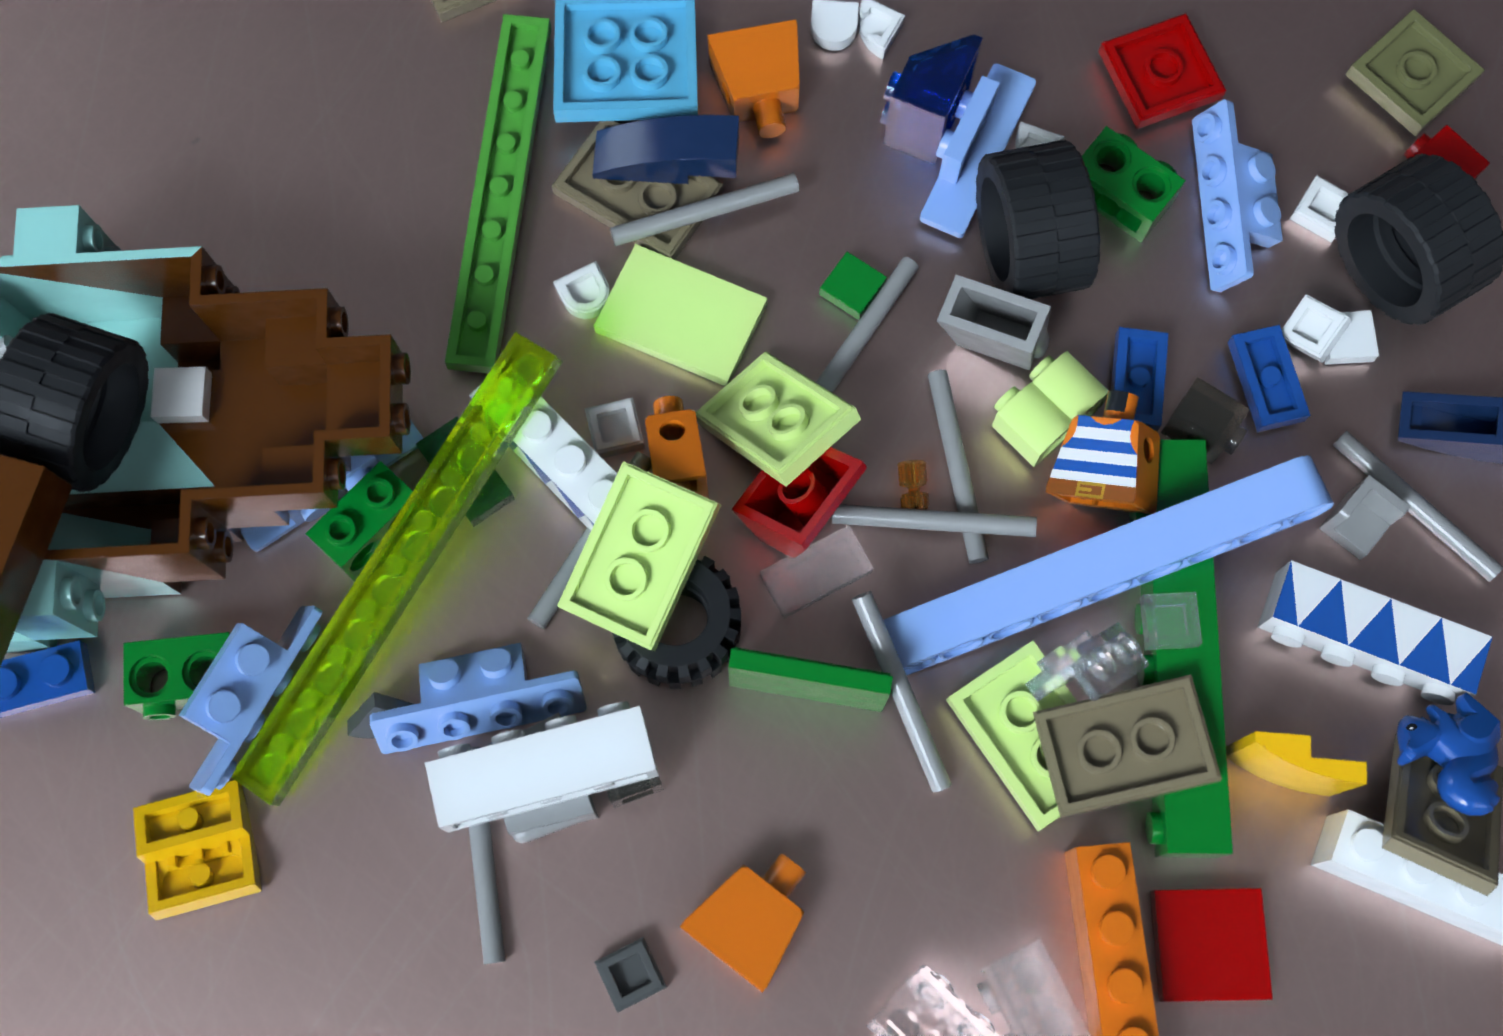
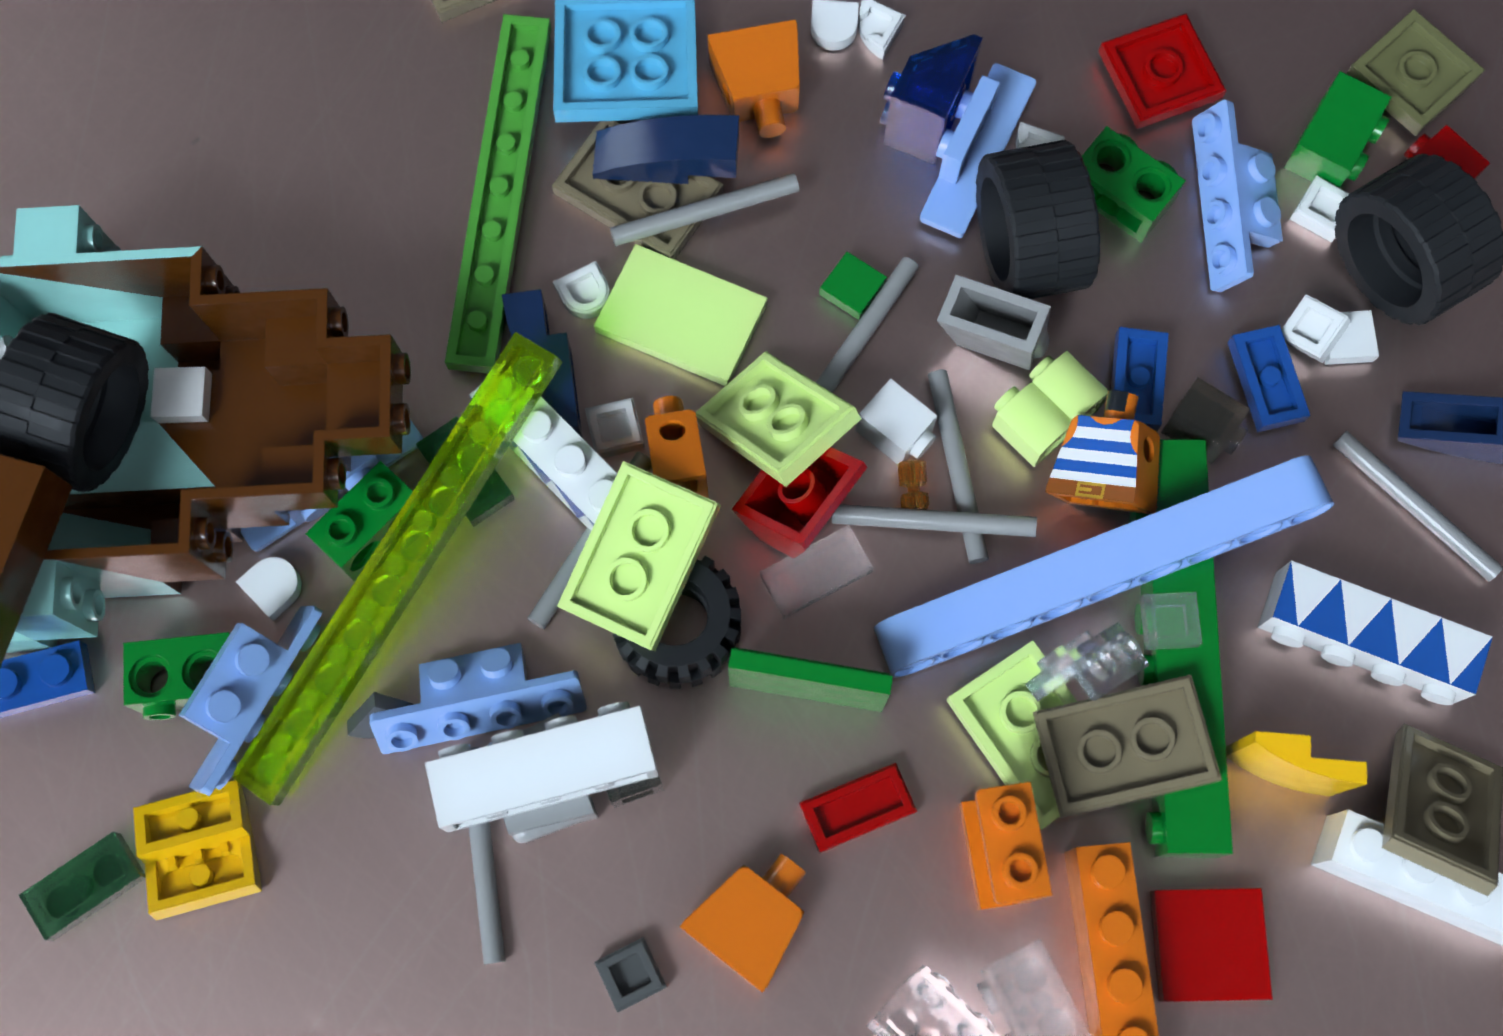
light grey bar [852,591,952,792] -> none
light grey panel [1319,475,1410,560] -> none
blue animal [1397,692,1501,816] -> none
none -> clear green plate [19,831,146,941]
none -> white tile [236,557,302,621]
none -> dark blue slope [502,289,583,438]
none -> red tile [799,762,917,854]
none -> white brick [855,378,938,467]
none -> orange panel [959,782,1053,910]
none -> green brick [1284,71,1392,188]

